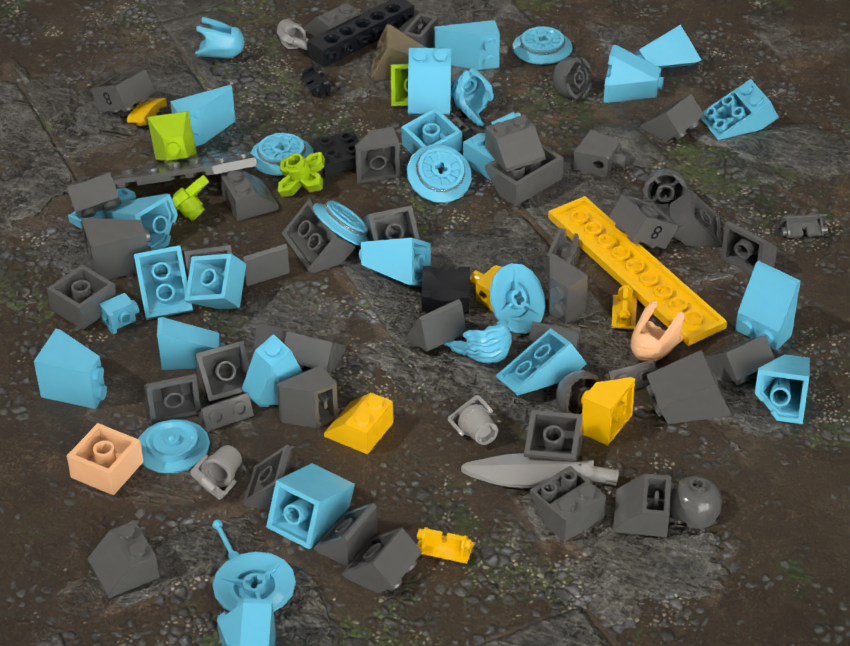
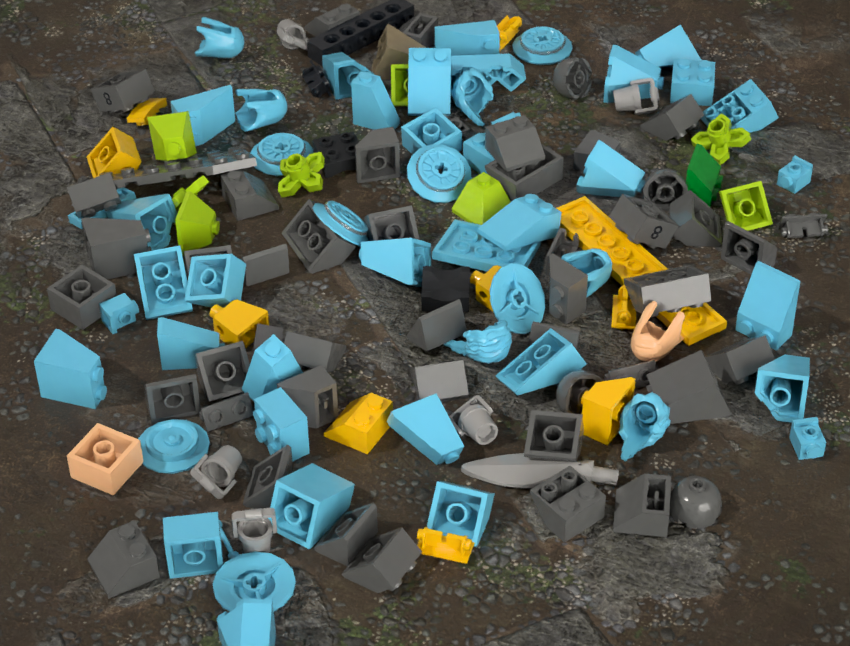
none -> yellow slope [87,127,142,178]
none -> medium azure brick [163,512,224,579]
none -> lime slope [175,191,220,256]
none -> yellow torso [210,300,269,348]
none -> light grey piece [231,508,277,553]
none -> medium azure hair [235,89,288,132]
none -> medium azure brick [253,387,310,462]
none -> medium azure slope [322,52,375,99]
none -> medium azure slope [351,71,400,130]
none -> medium azure slope [387,393,464,465]
none -> slope [410,360,469,402]
none -> medium azure slope [427,481,495,546]
none -> medium azure plate [432,219,541,271]
none -> medium azure brick [451,54,526,92]
none -> lime slope [452,172,511,225]
none -> medium azure slope [477,194,562,251]
none -> yellow hinge [497,16,522,51]
none -> medium azure hair [561,248,612,297]
none -> medium azure slope [576,140,645,197]
none -> light grey piece [613,78,660,115]
none -> medium azure hair [619,392,671,462]
none -> slope [624,265,711,317]
none -> medium azure brick [670,59,715,106]
none -> green slope [686,144,723,208]
none -> lime plant [691,114,751,165]
none -> lime slope [719,181,773,231]
none -> medium azure brick [777,156,813,194]
none -> medium azure brick [789,417,826,460]

